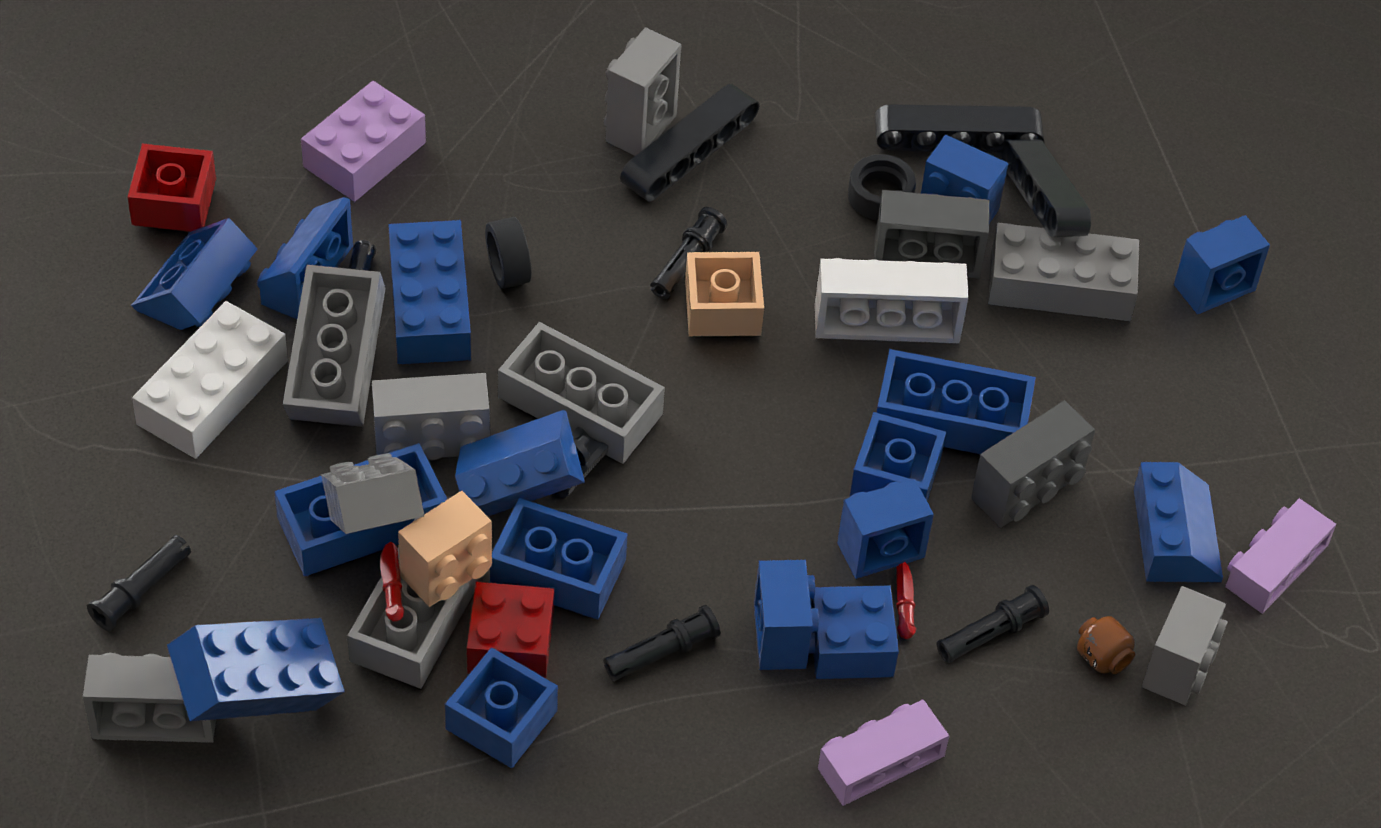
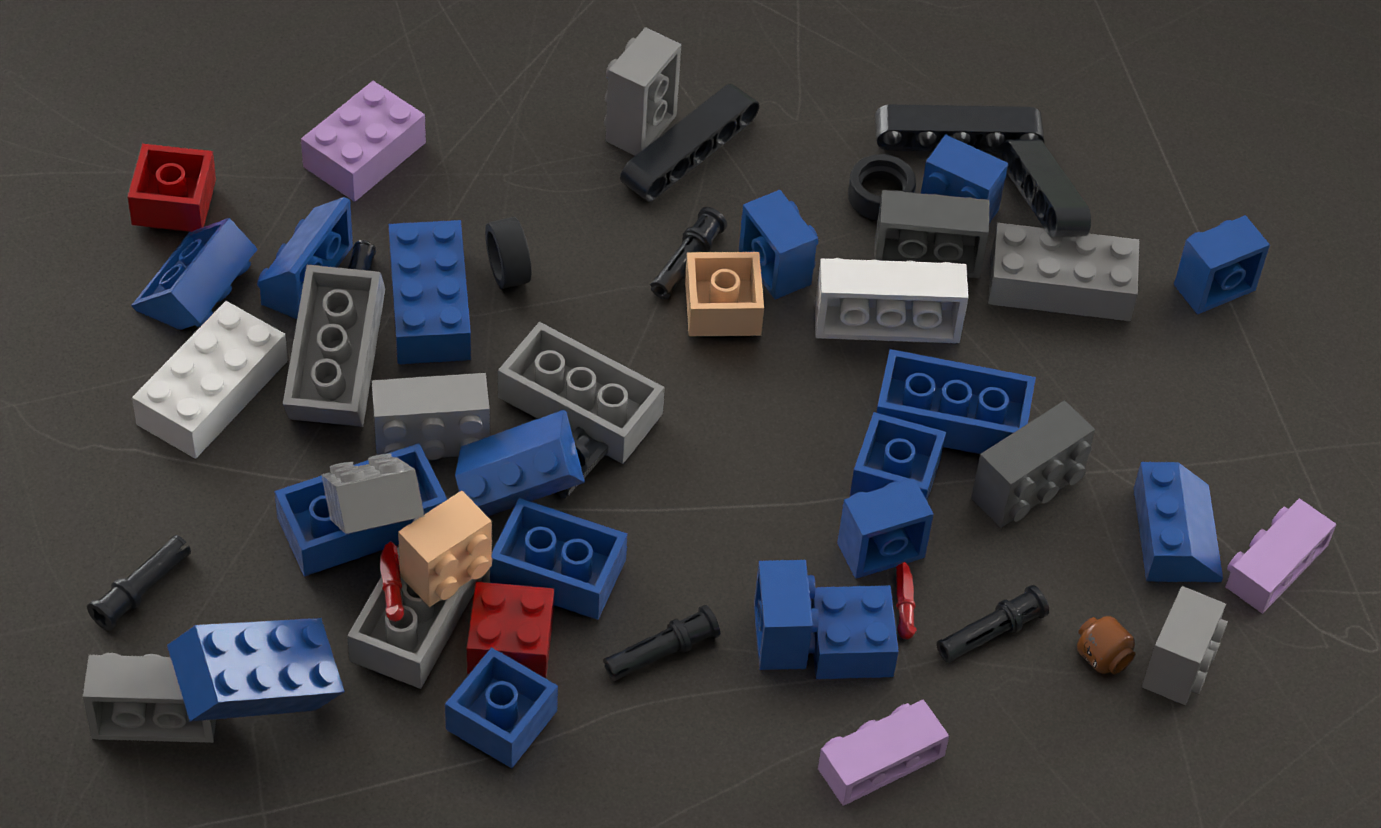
none -> blue brick [739,190,818,299]

